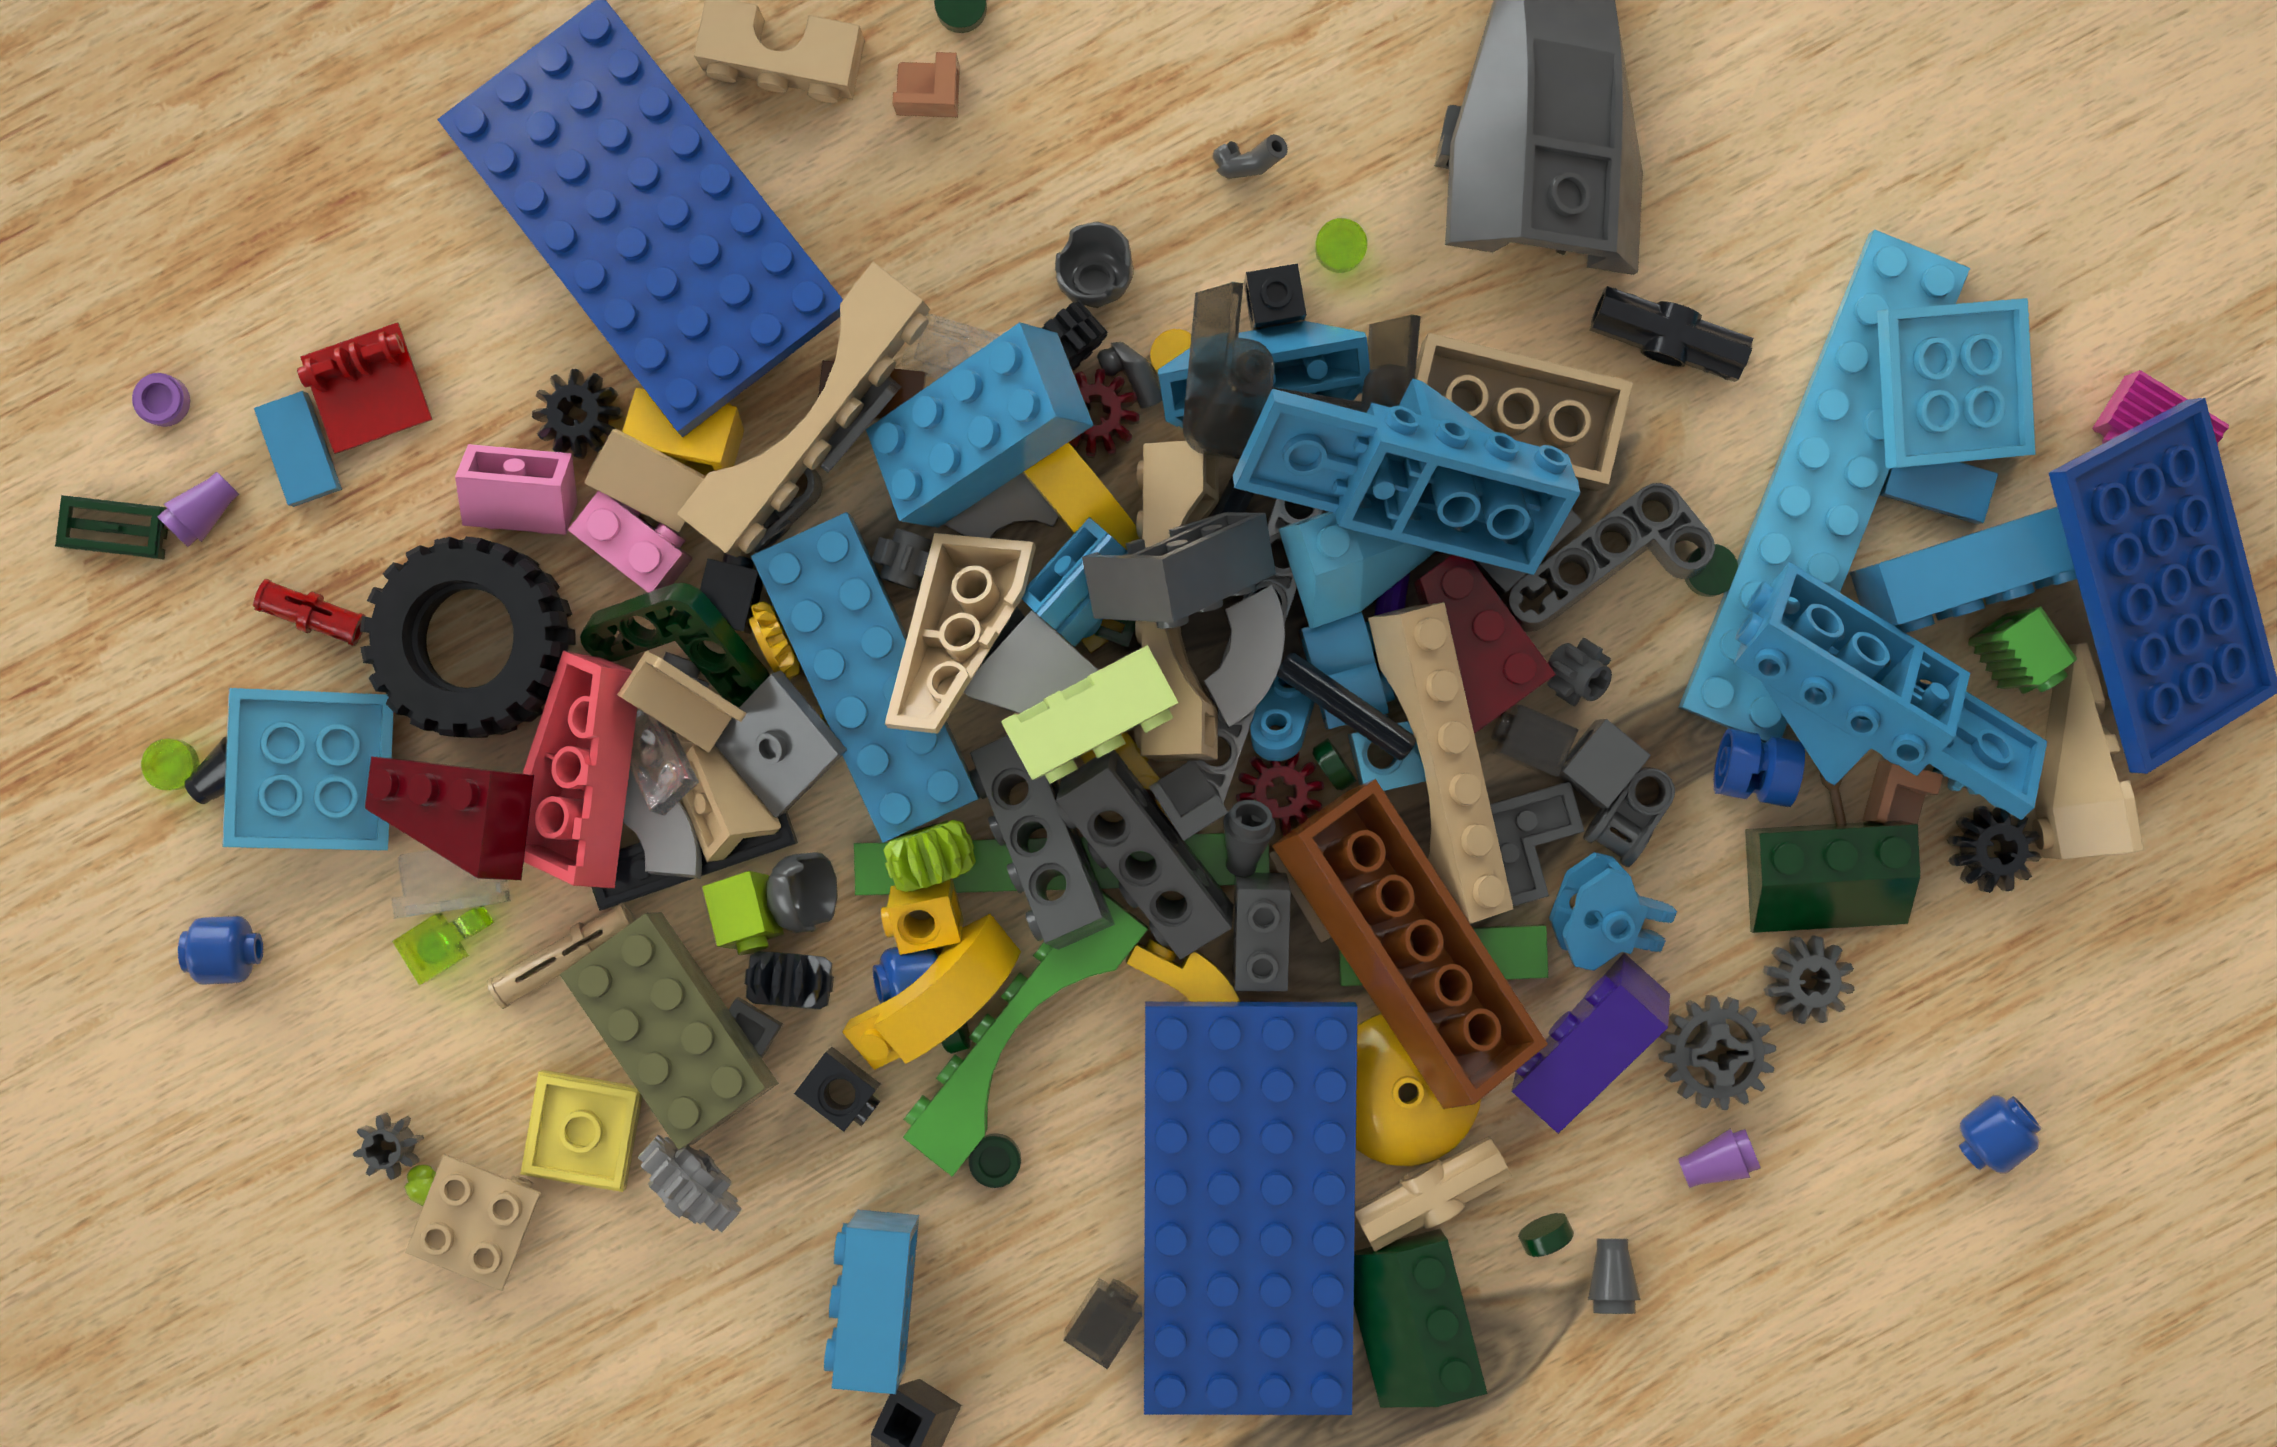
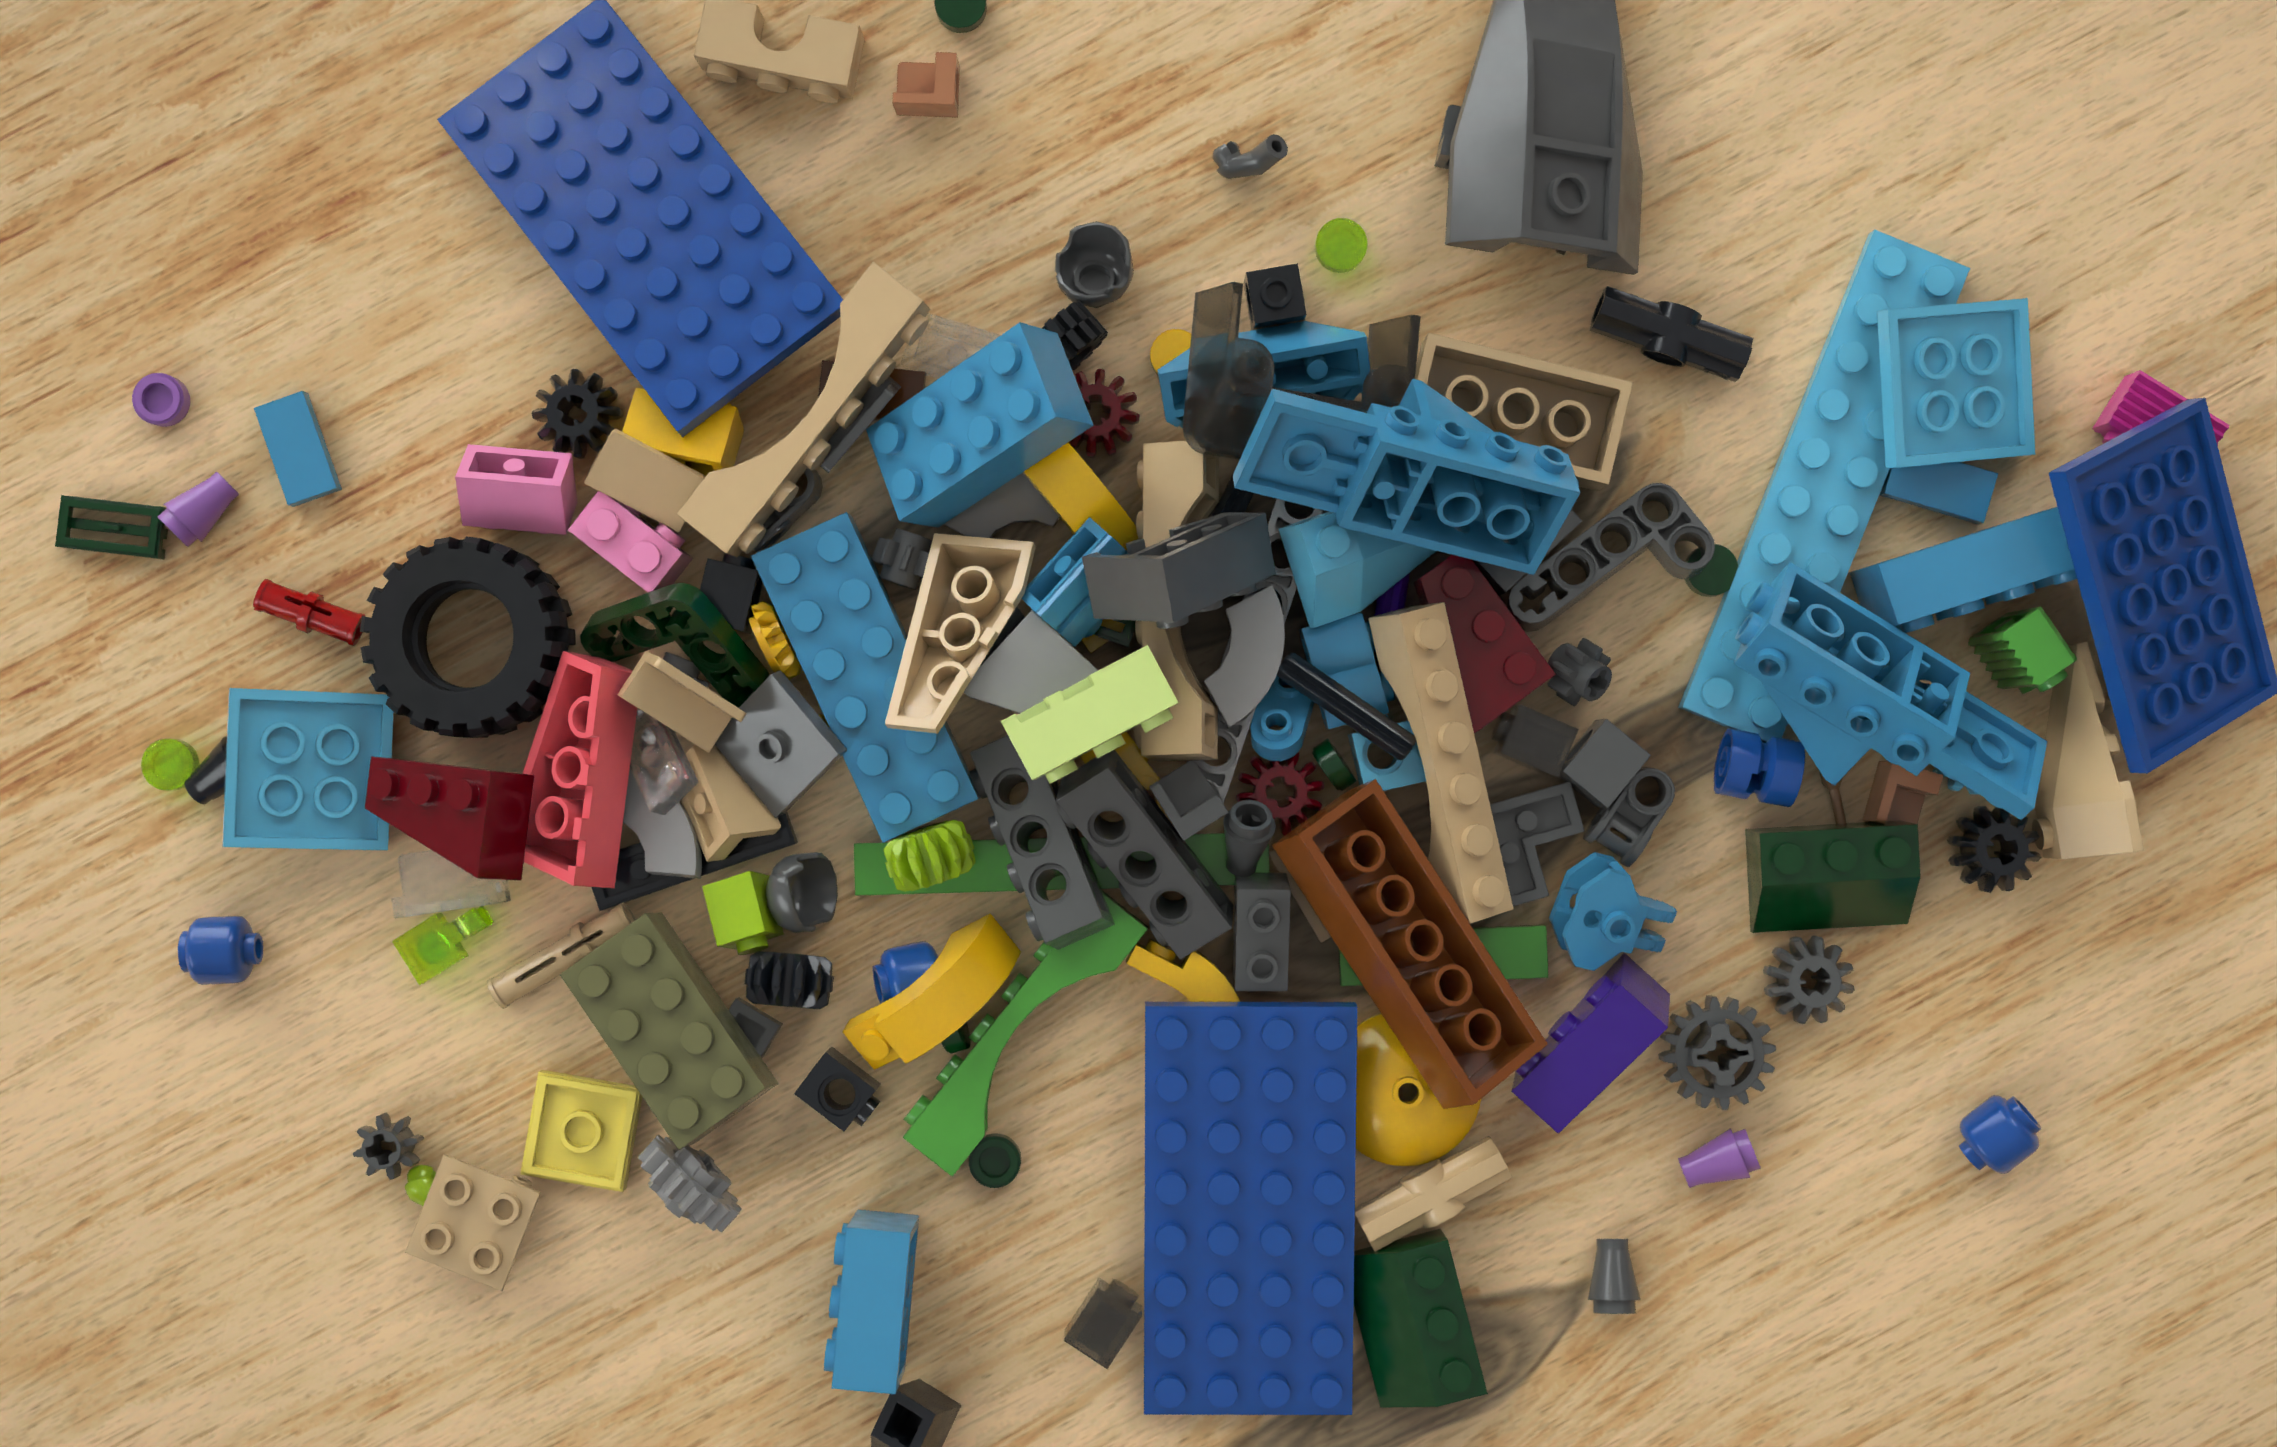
red hinge [297,322,433,454] -> none
yellow brick [881,879,964,955] -> none
dark grey arm [1097,342,1162,409] -> none
dark green tile [1518,1213,1574,1257] -> none

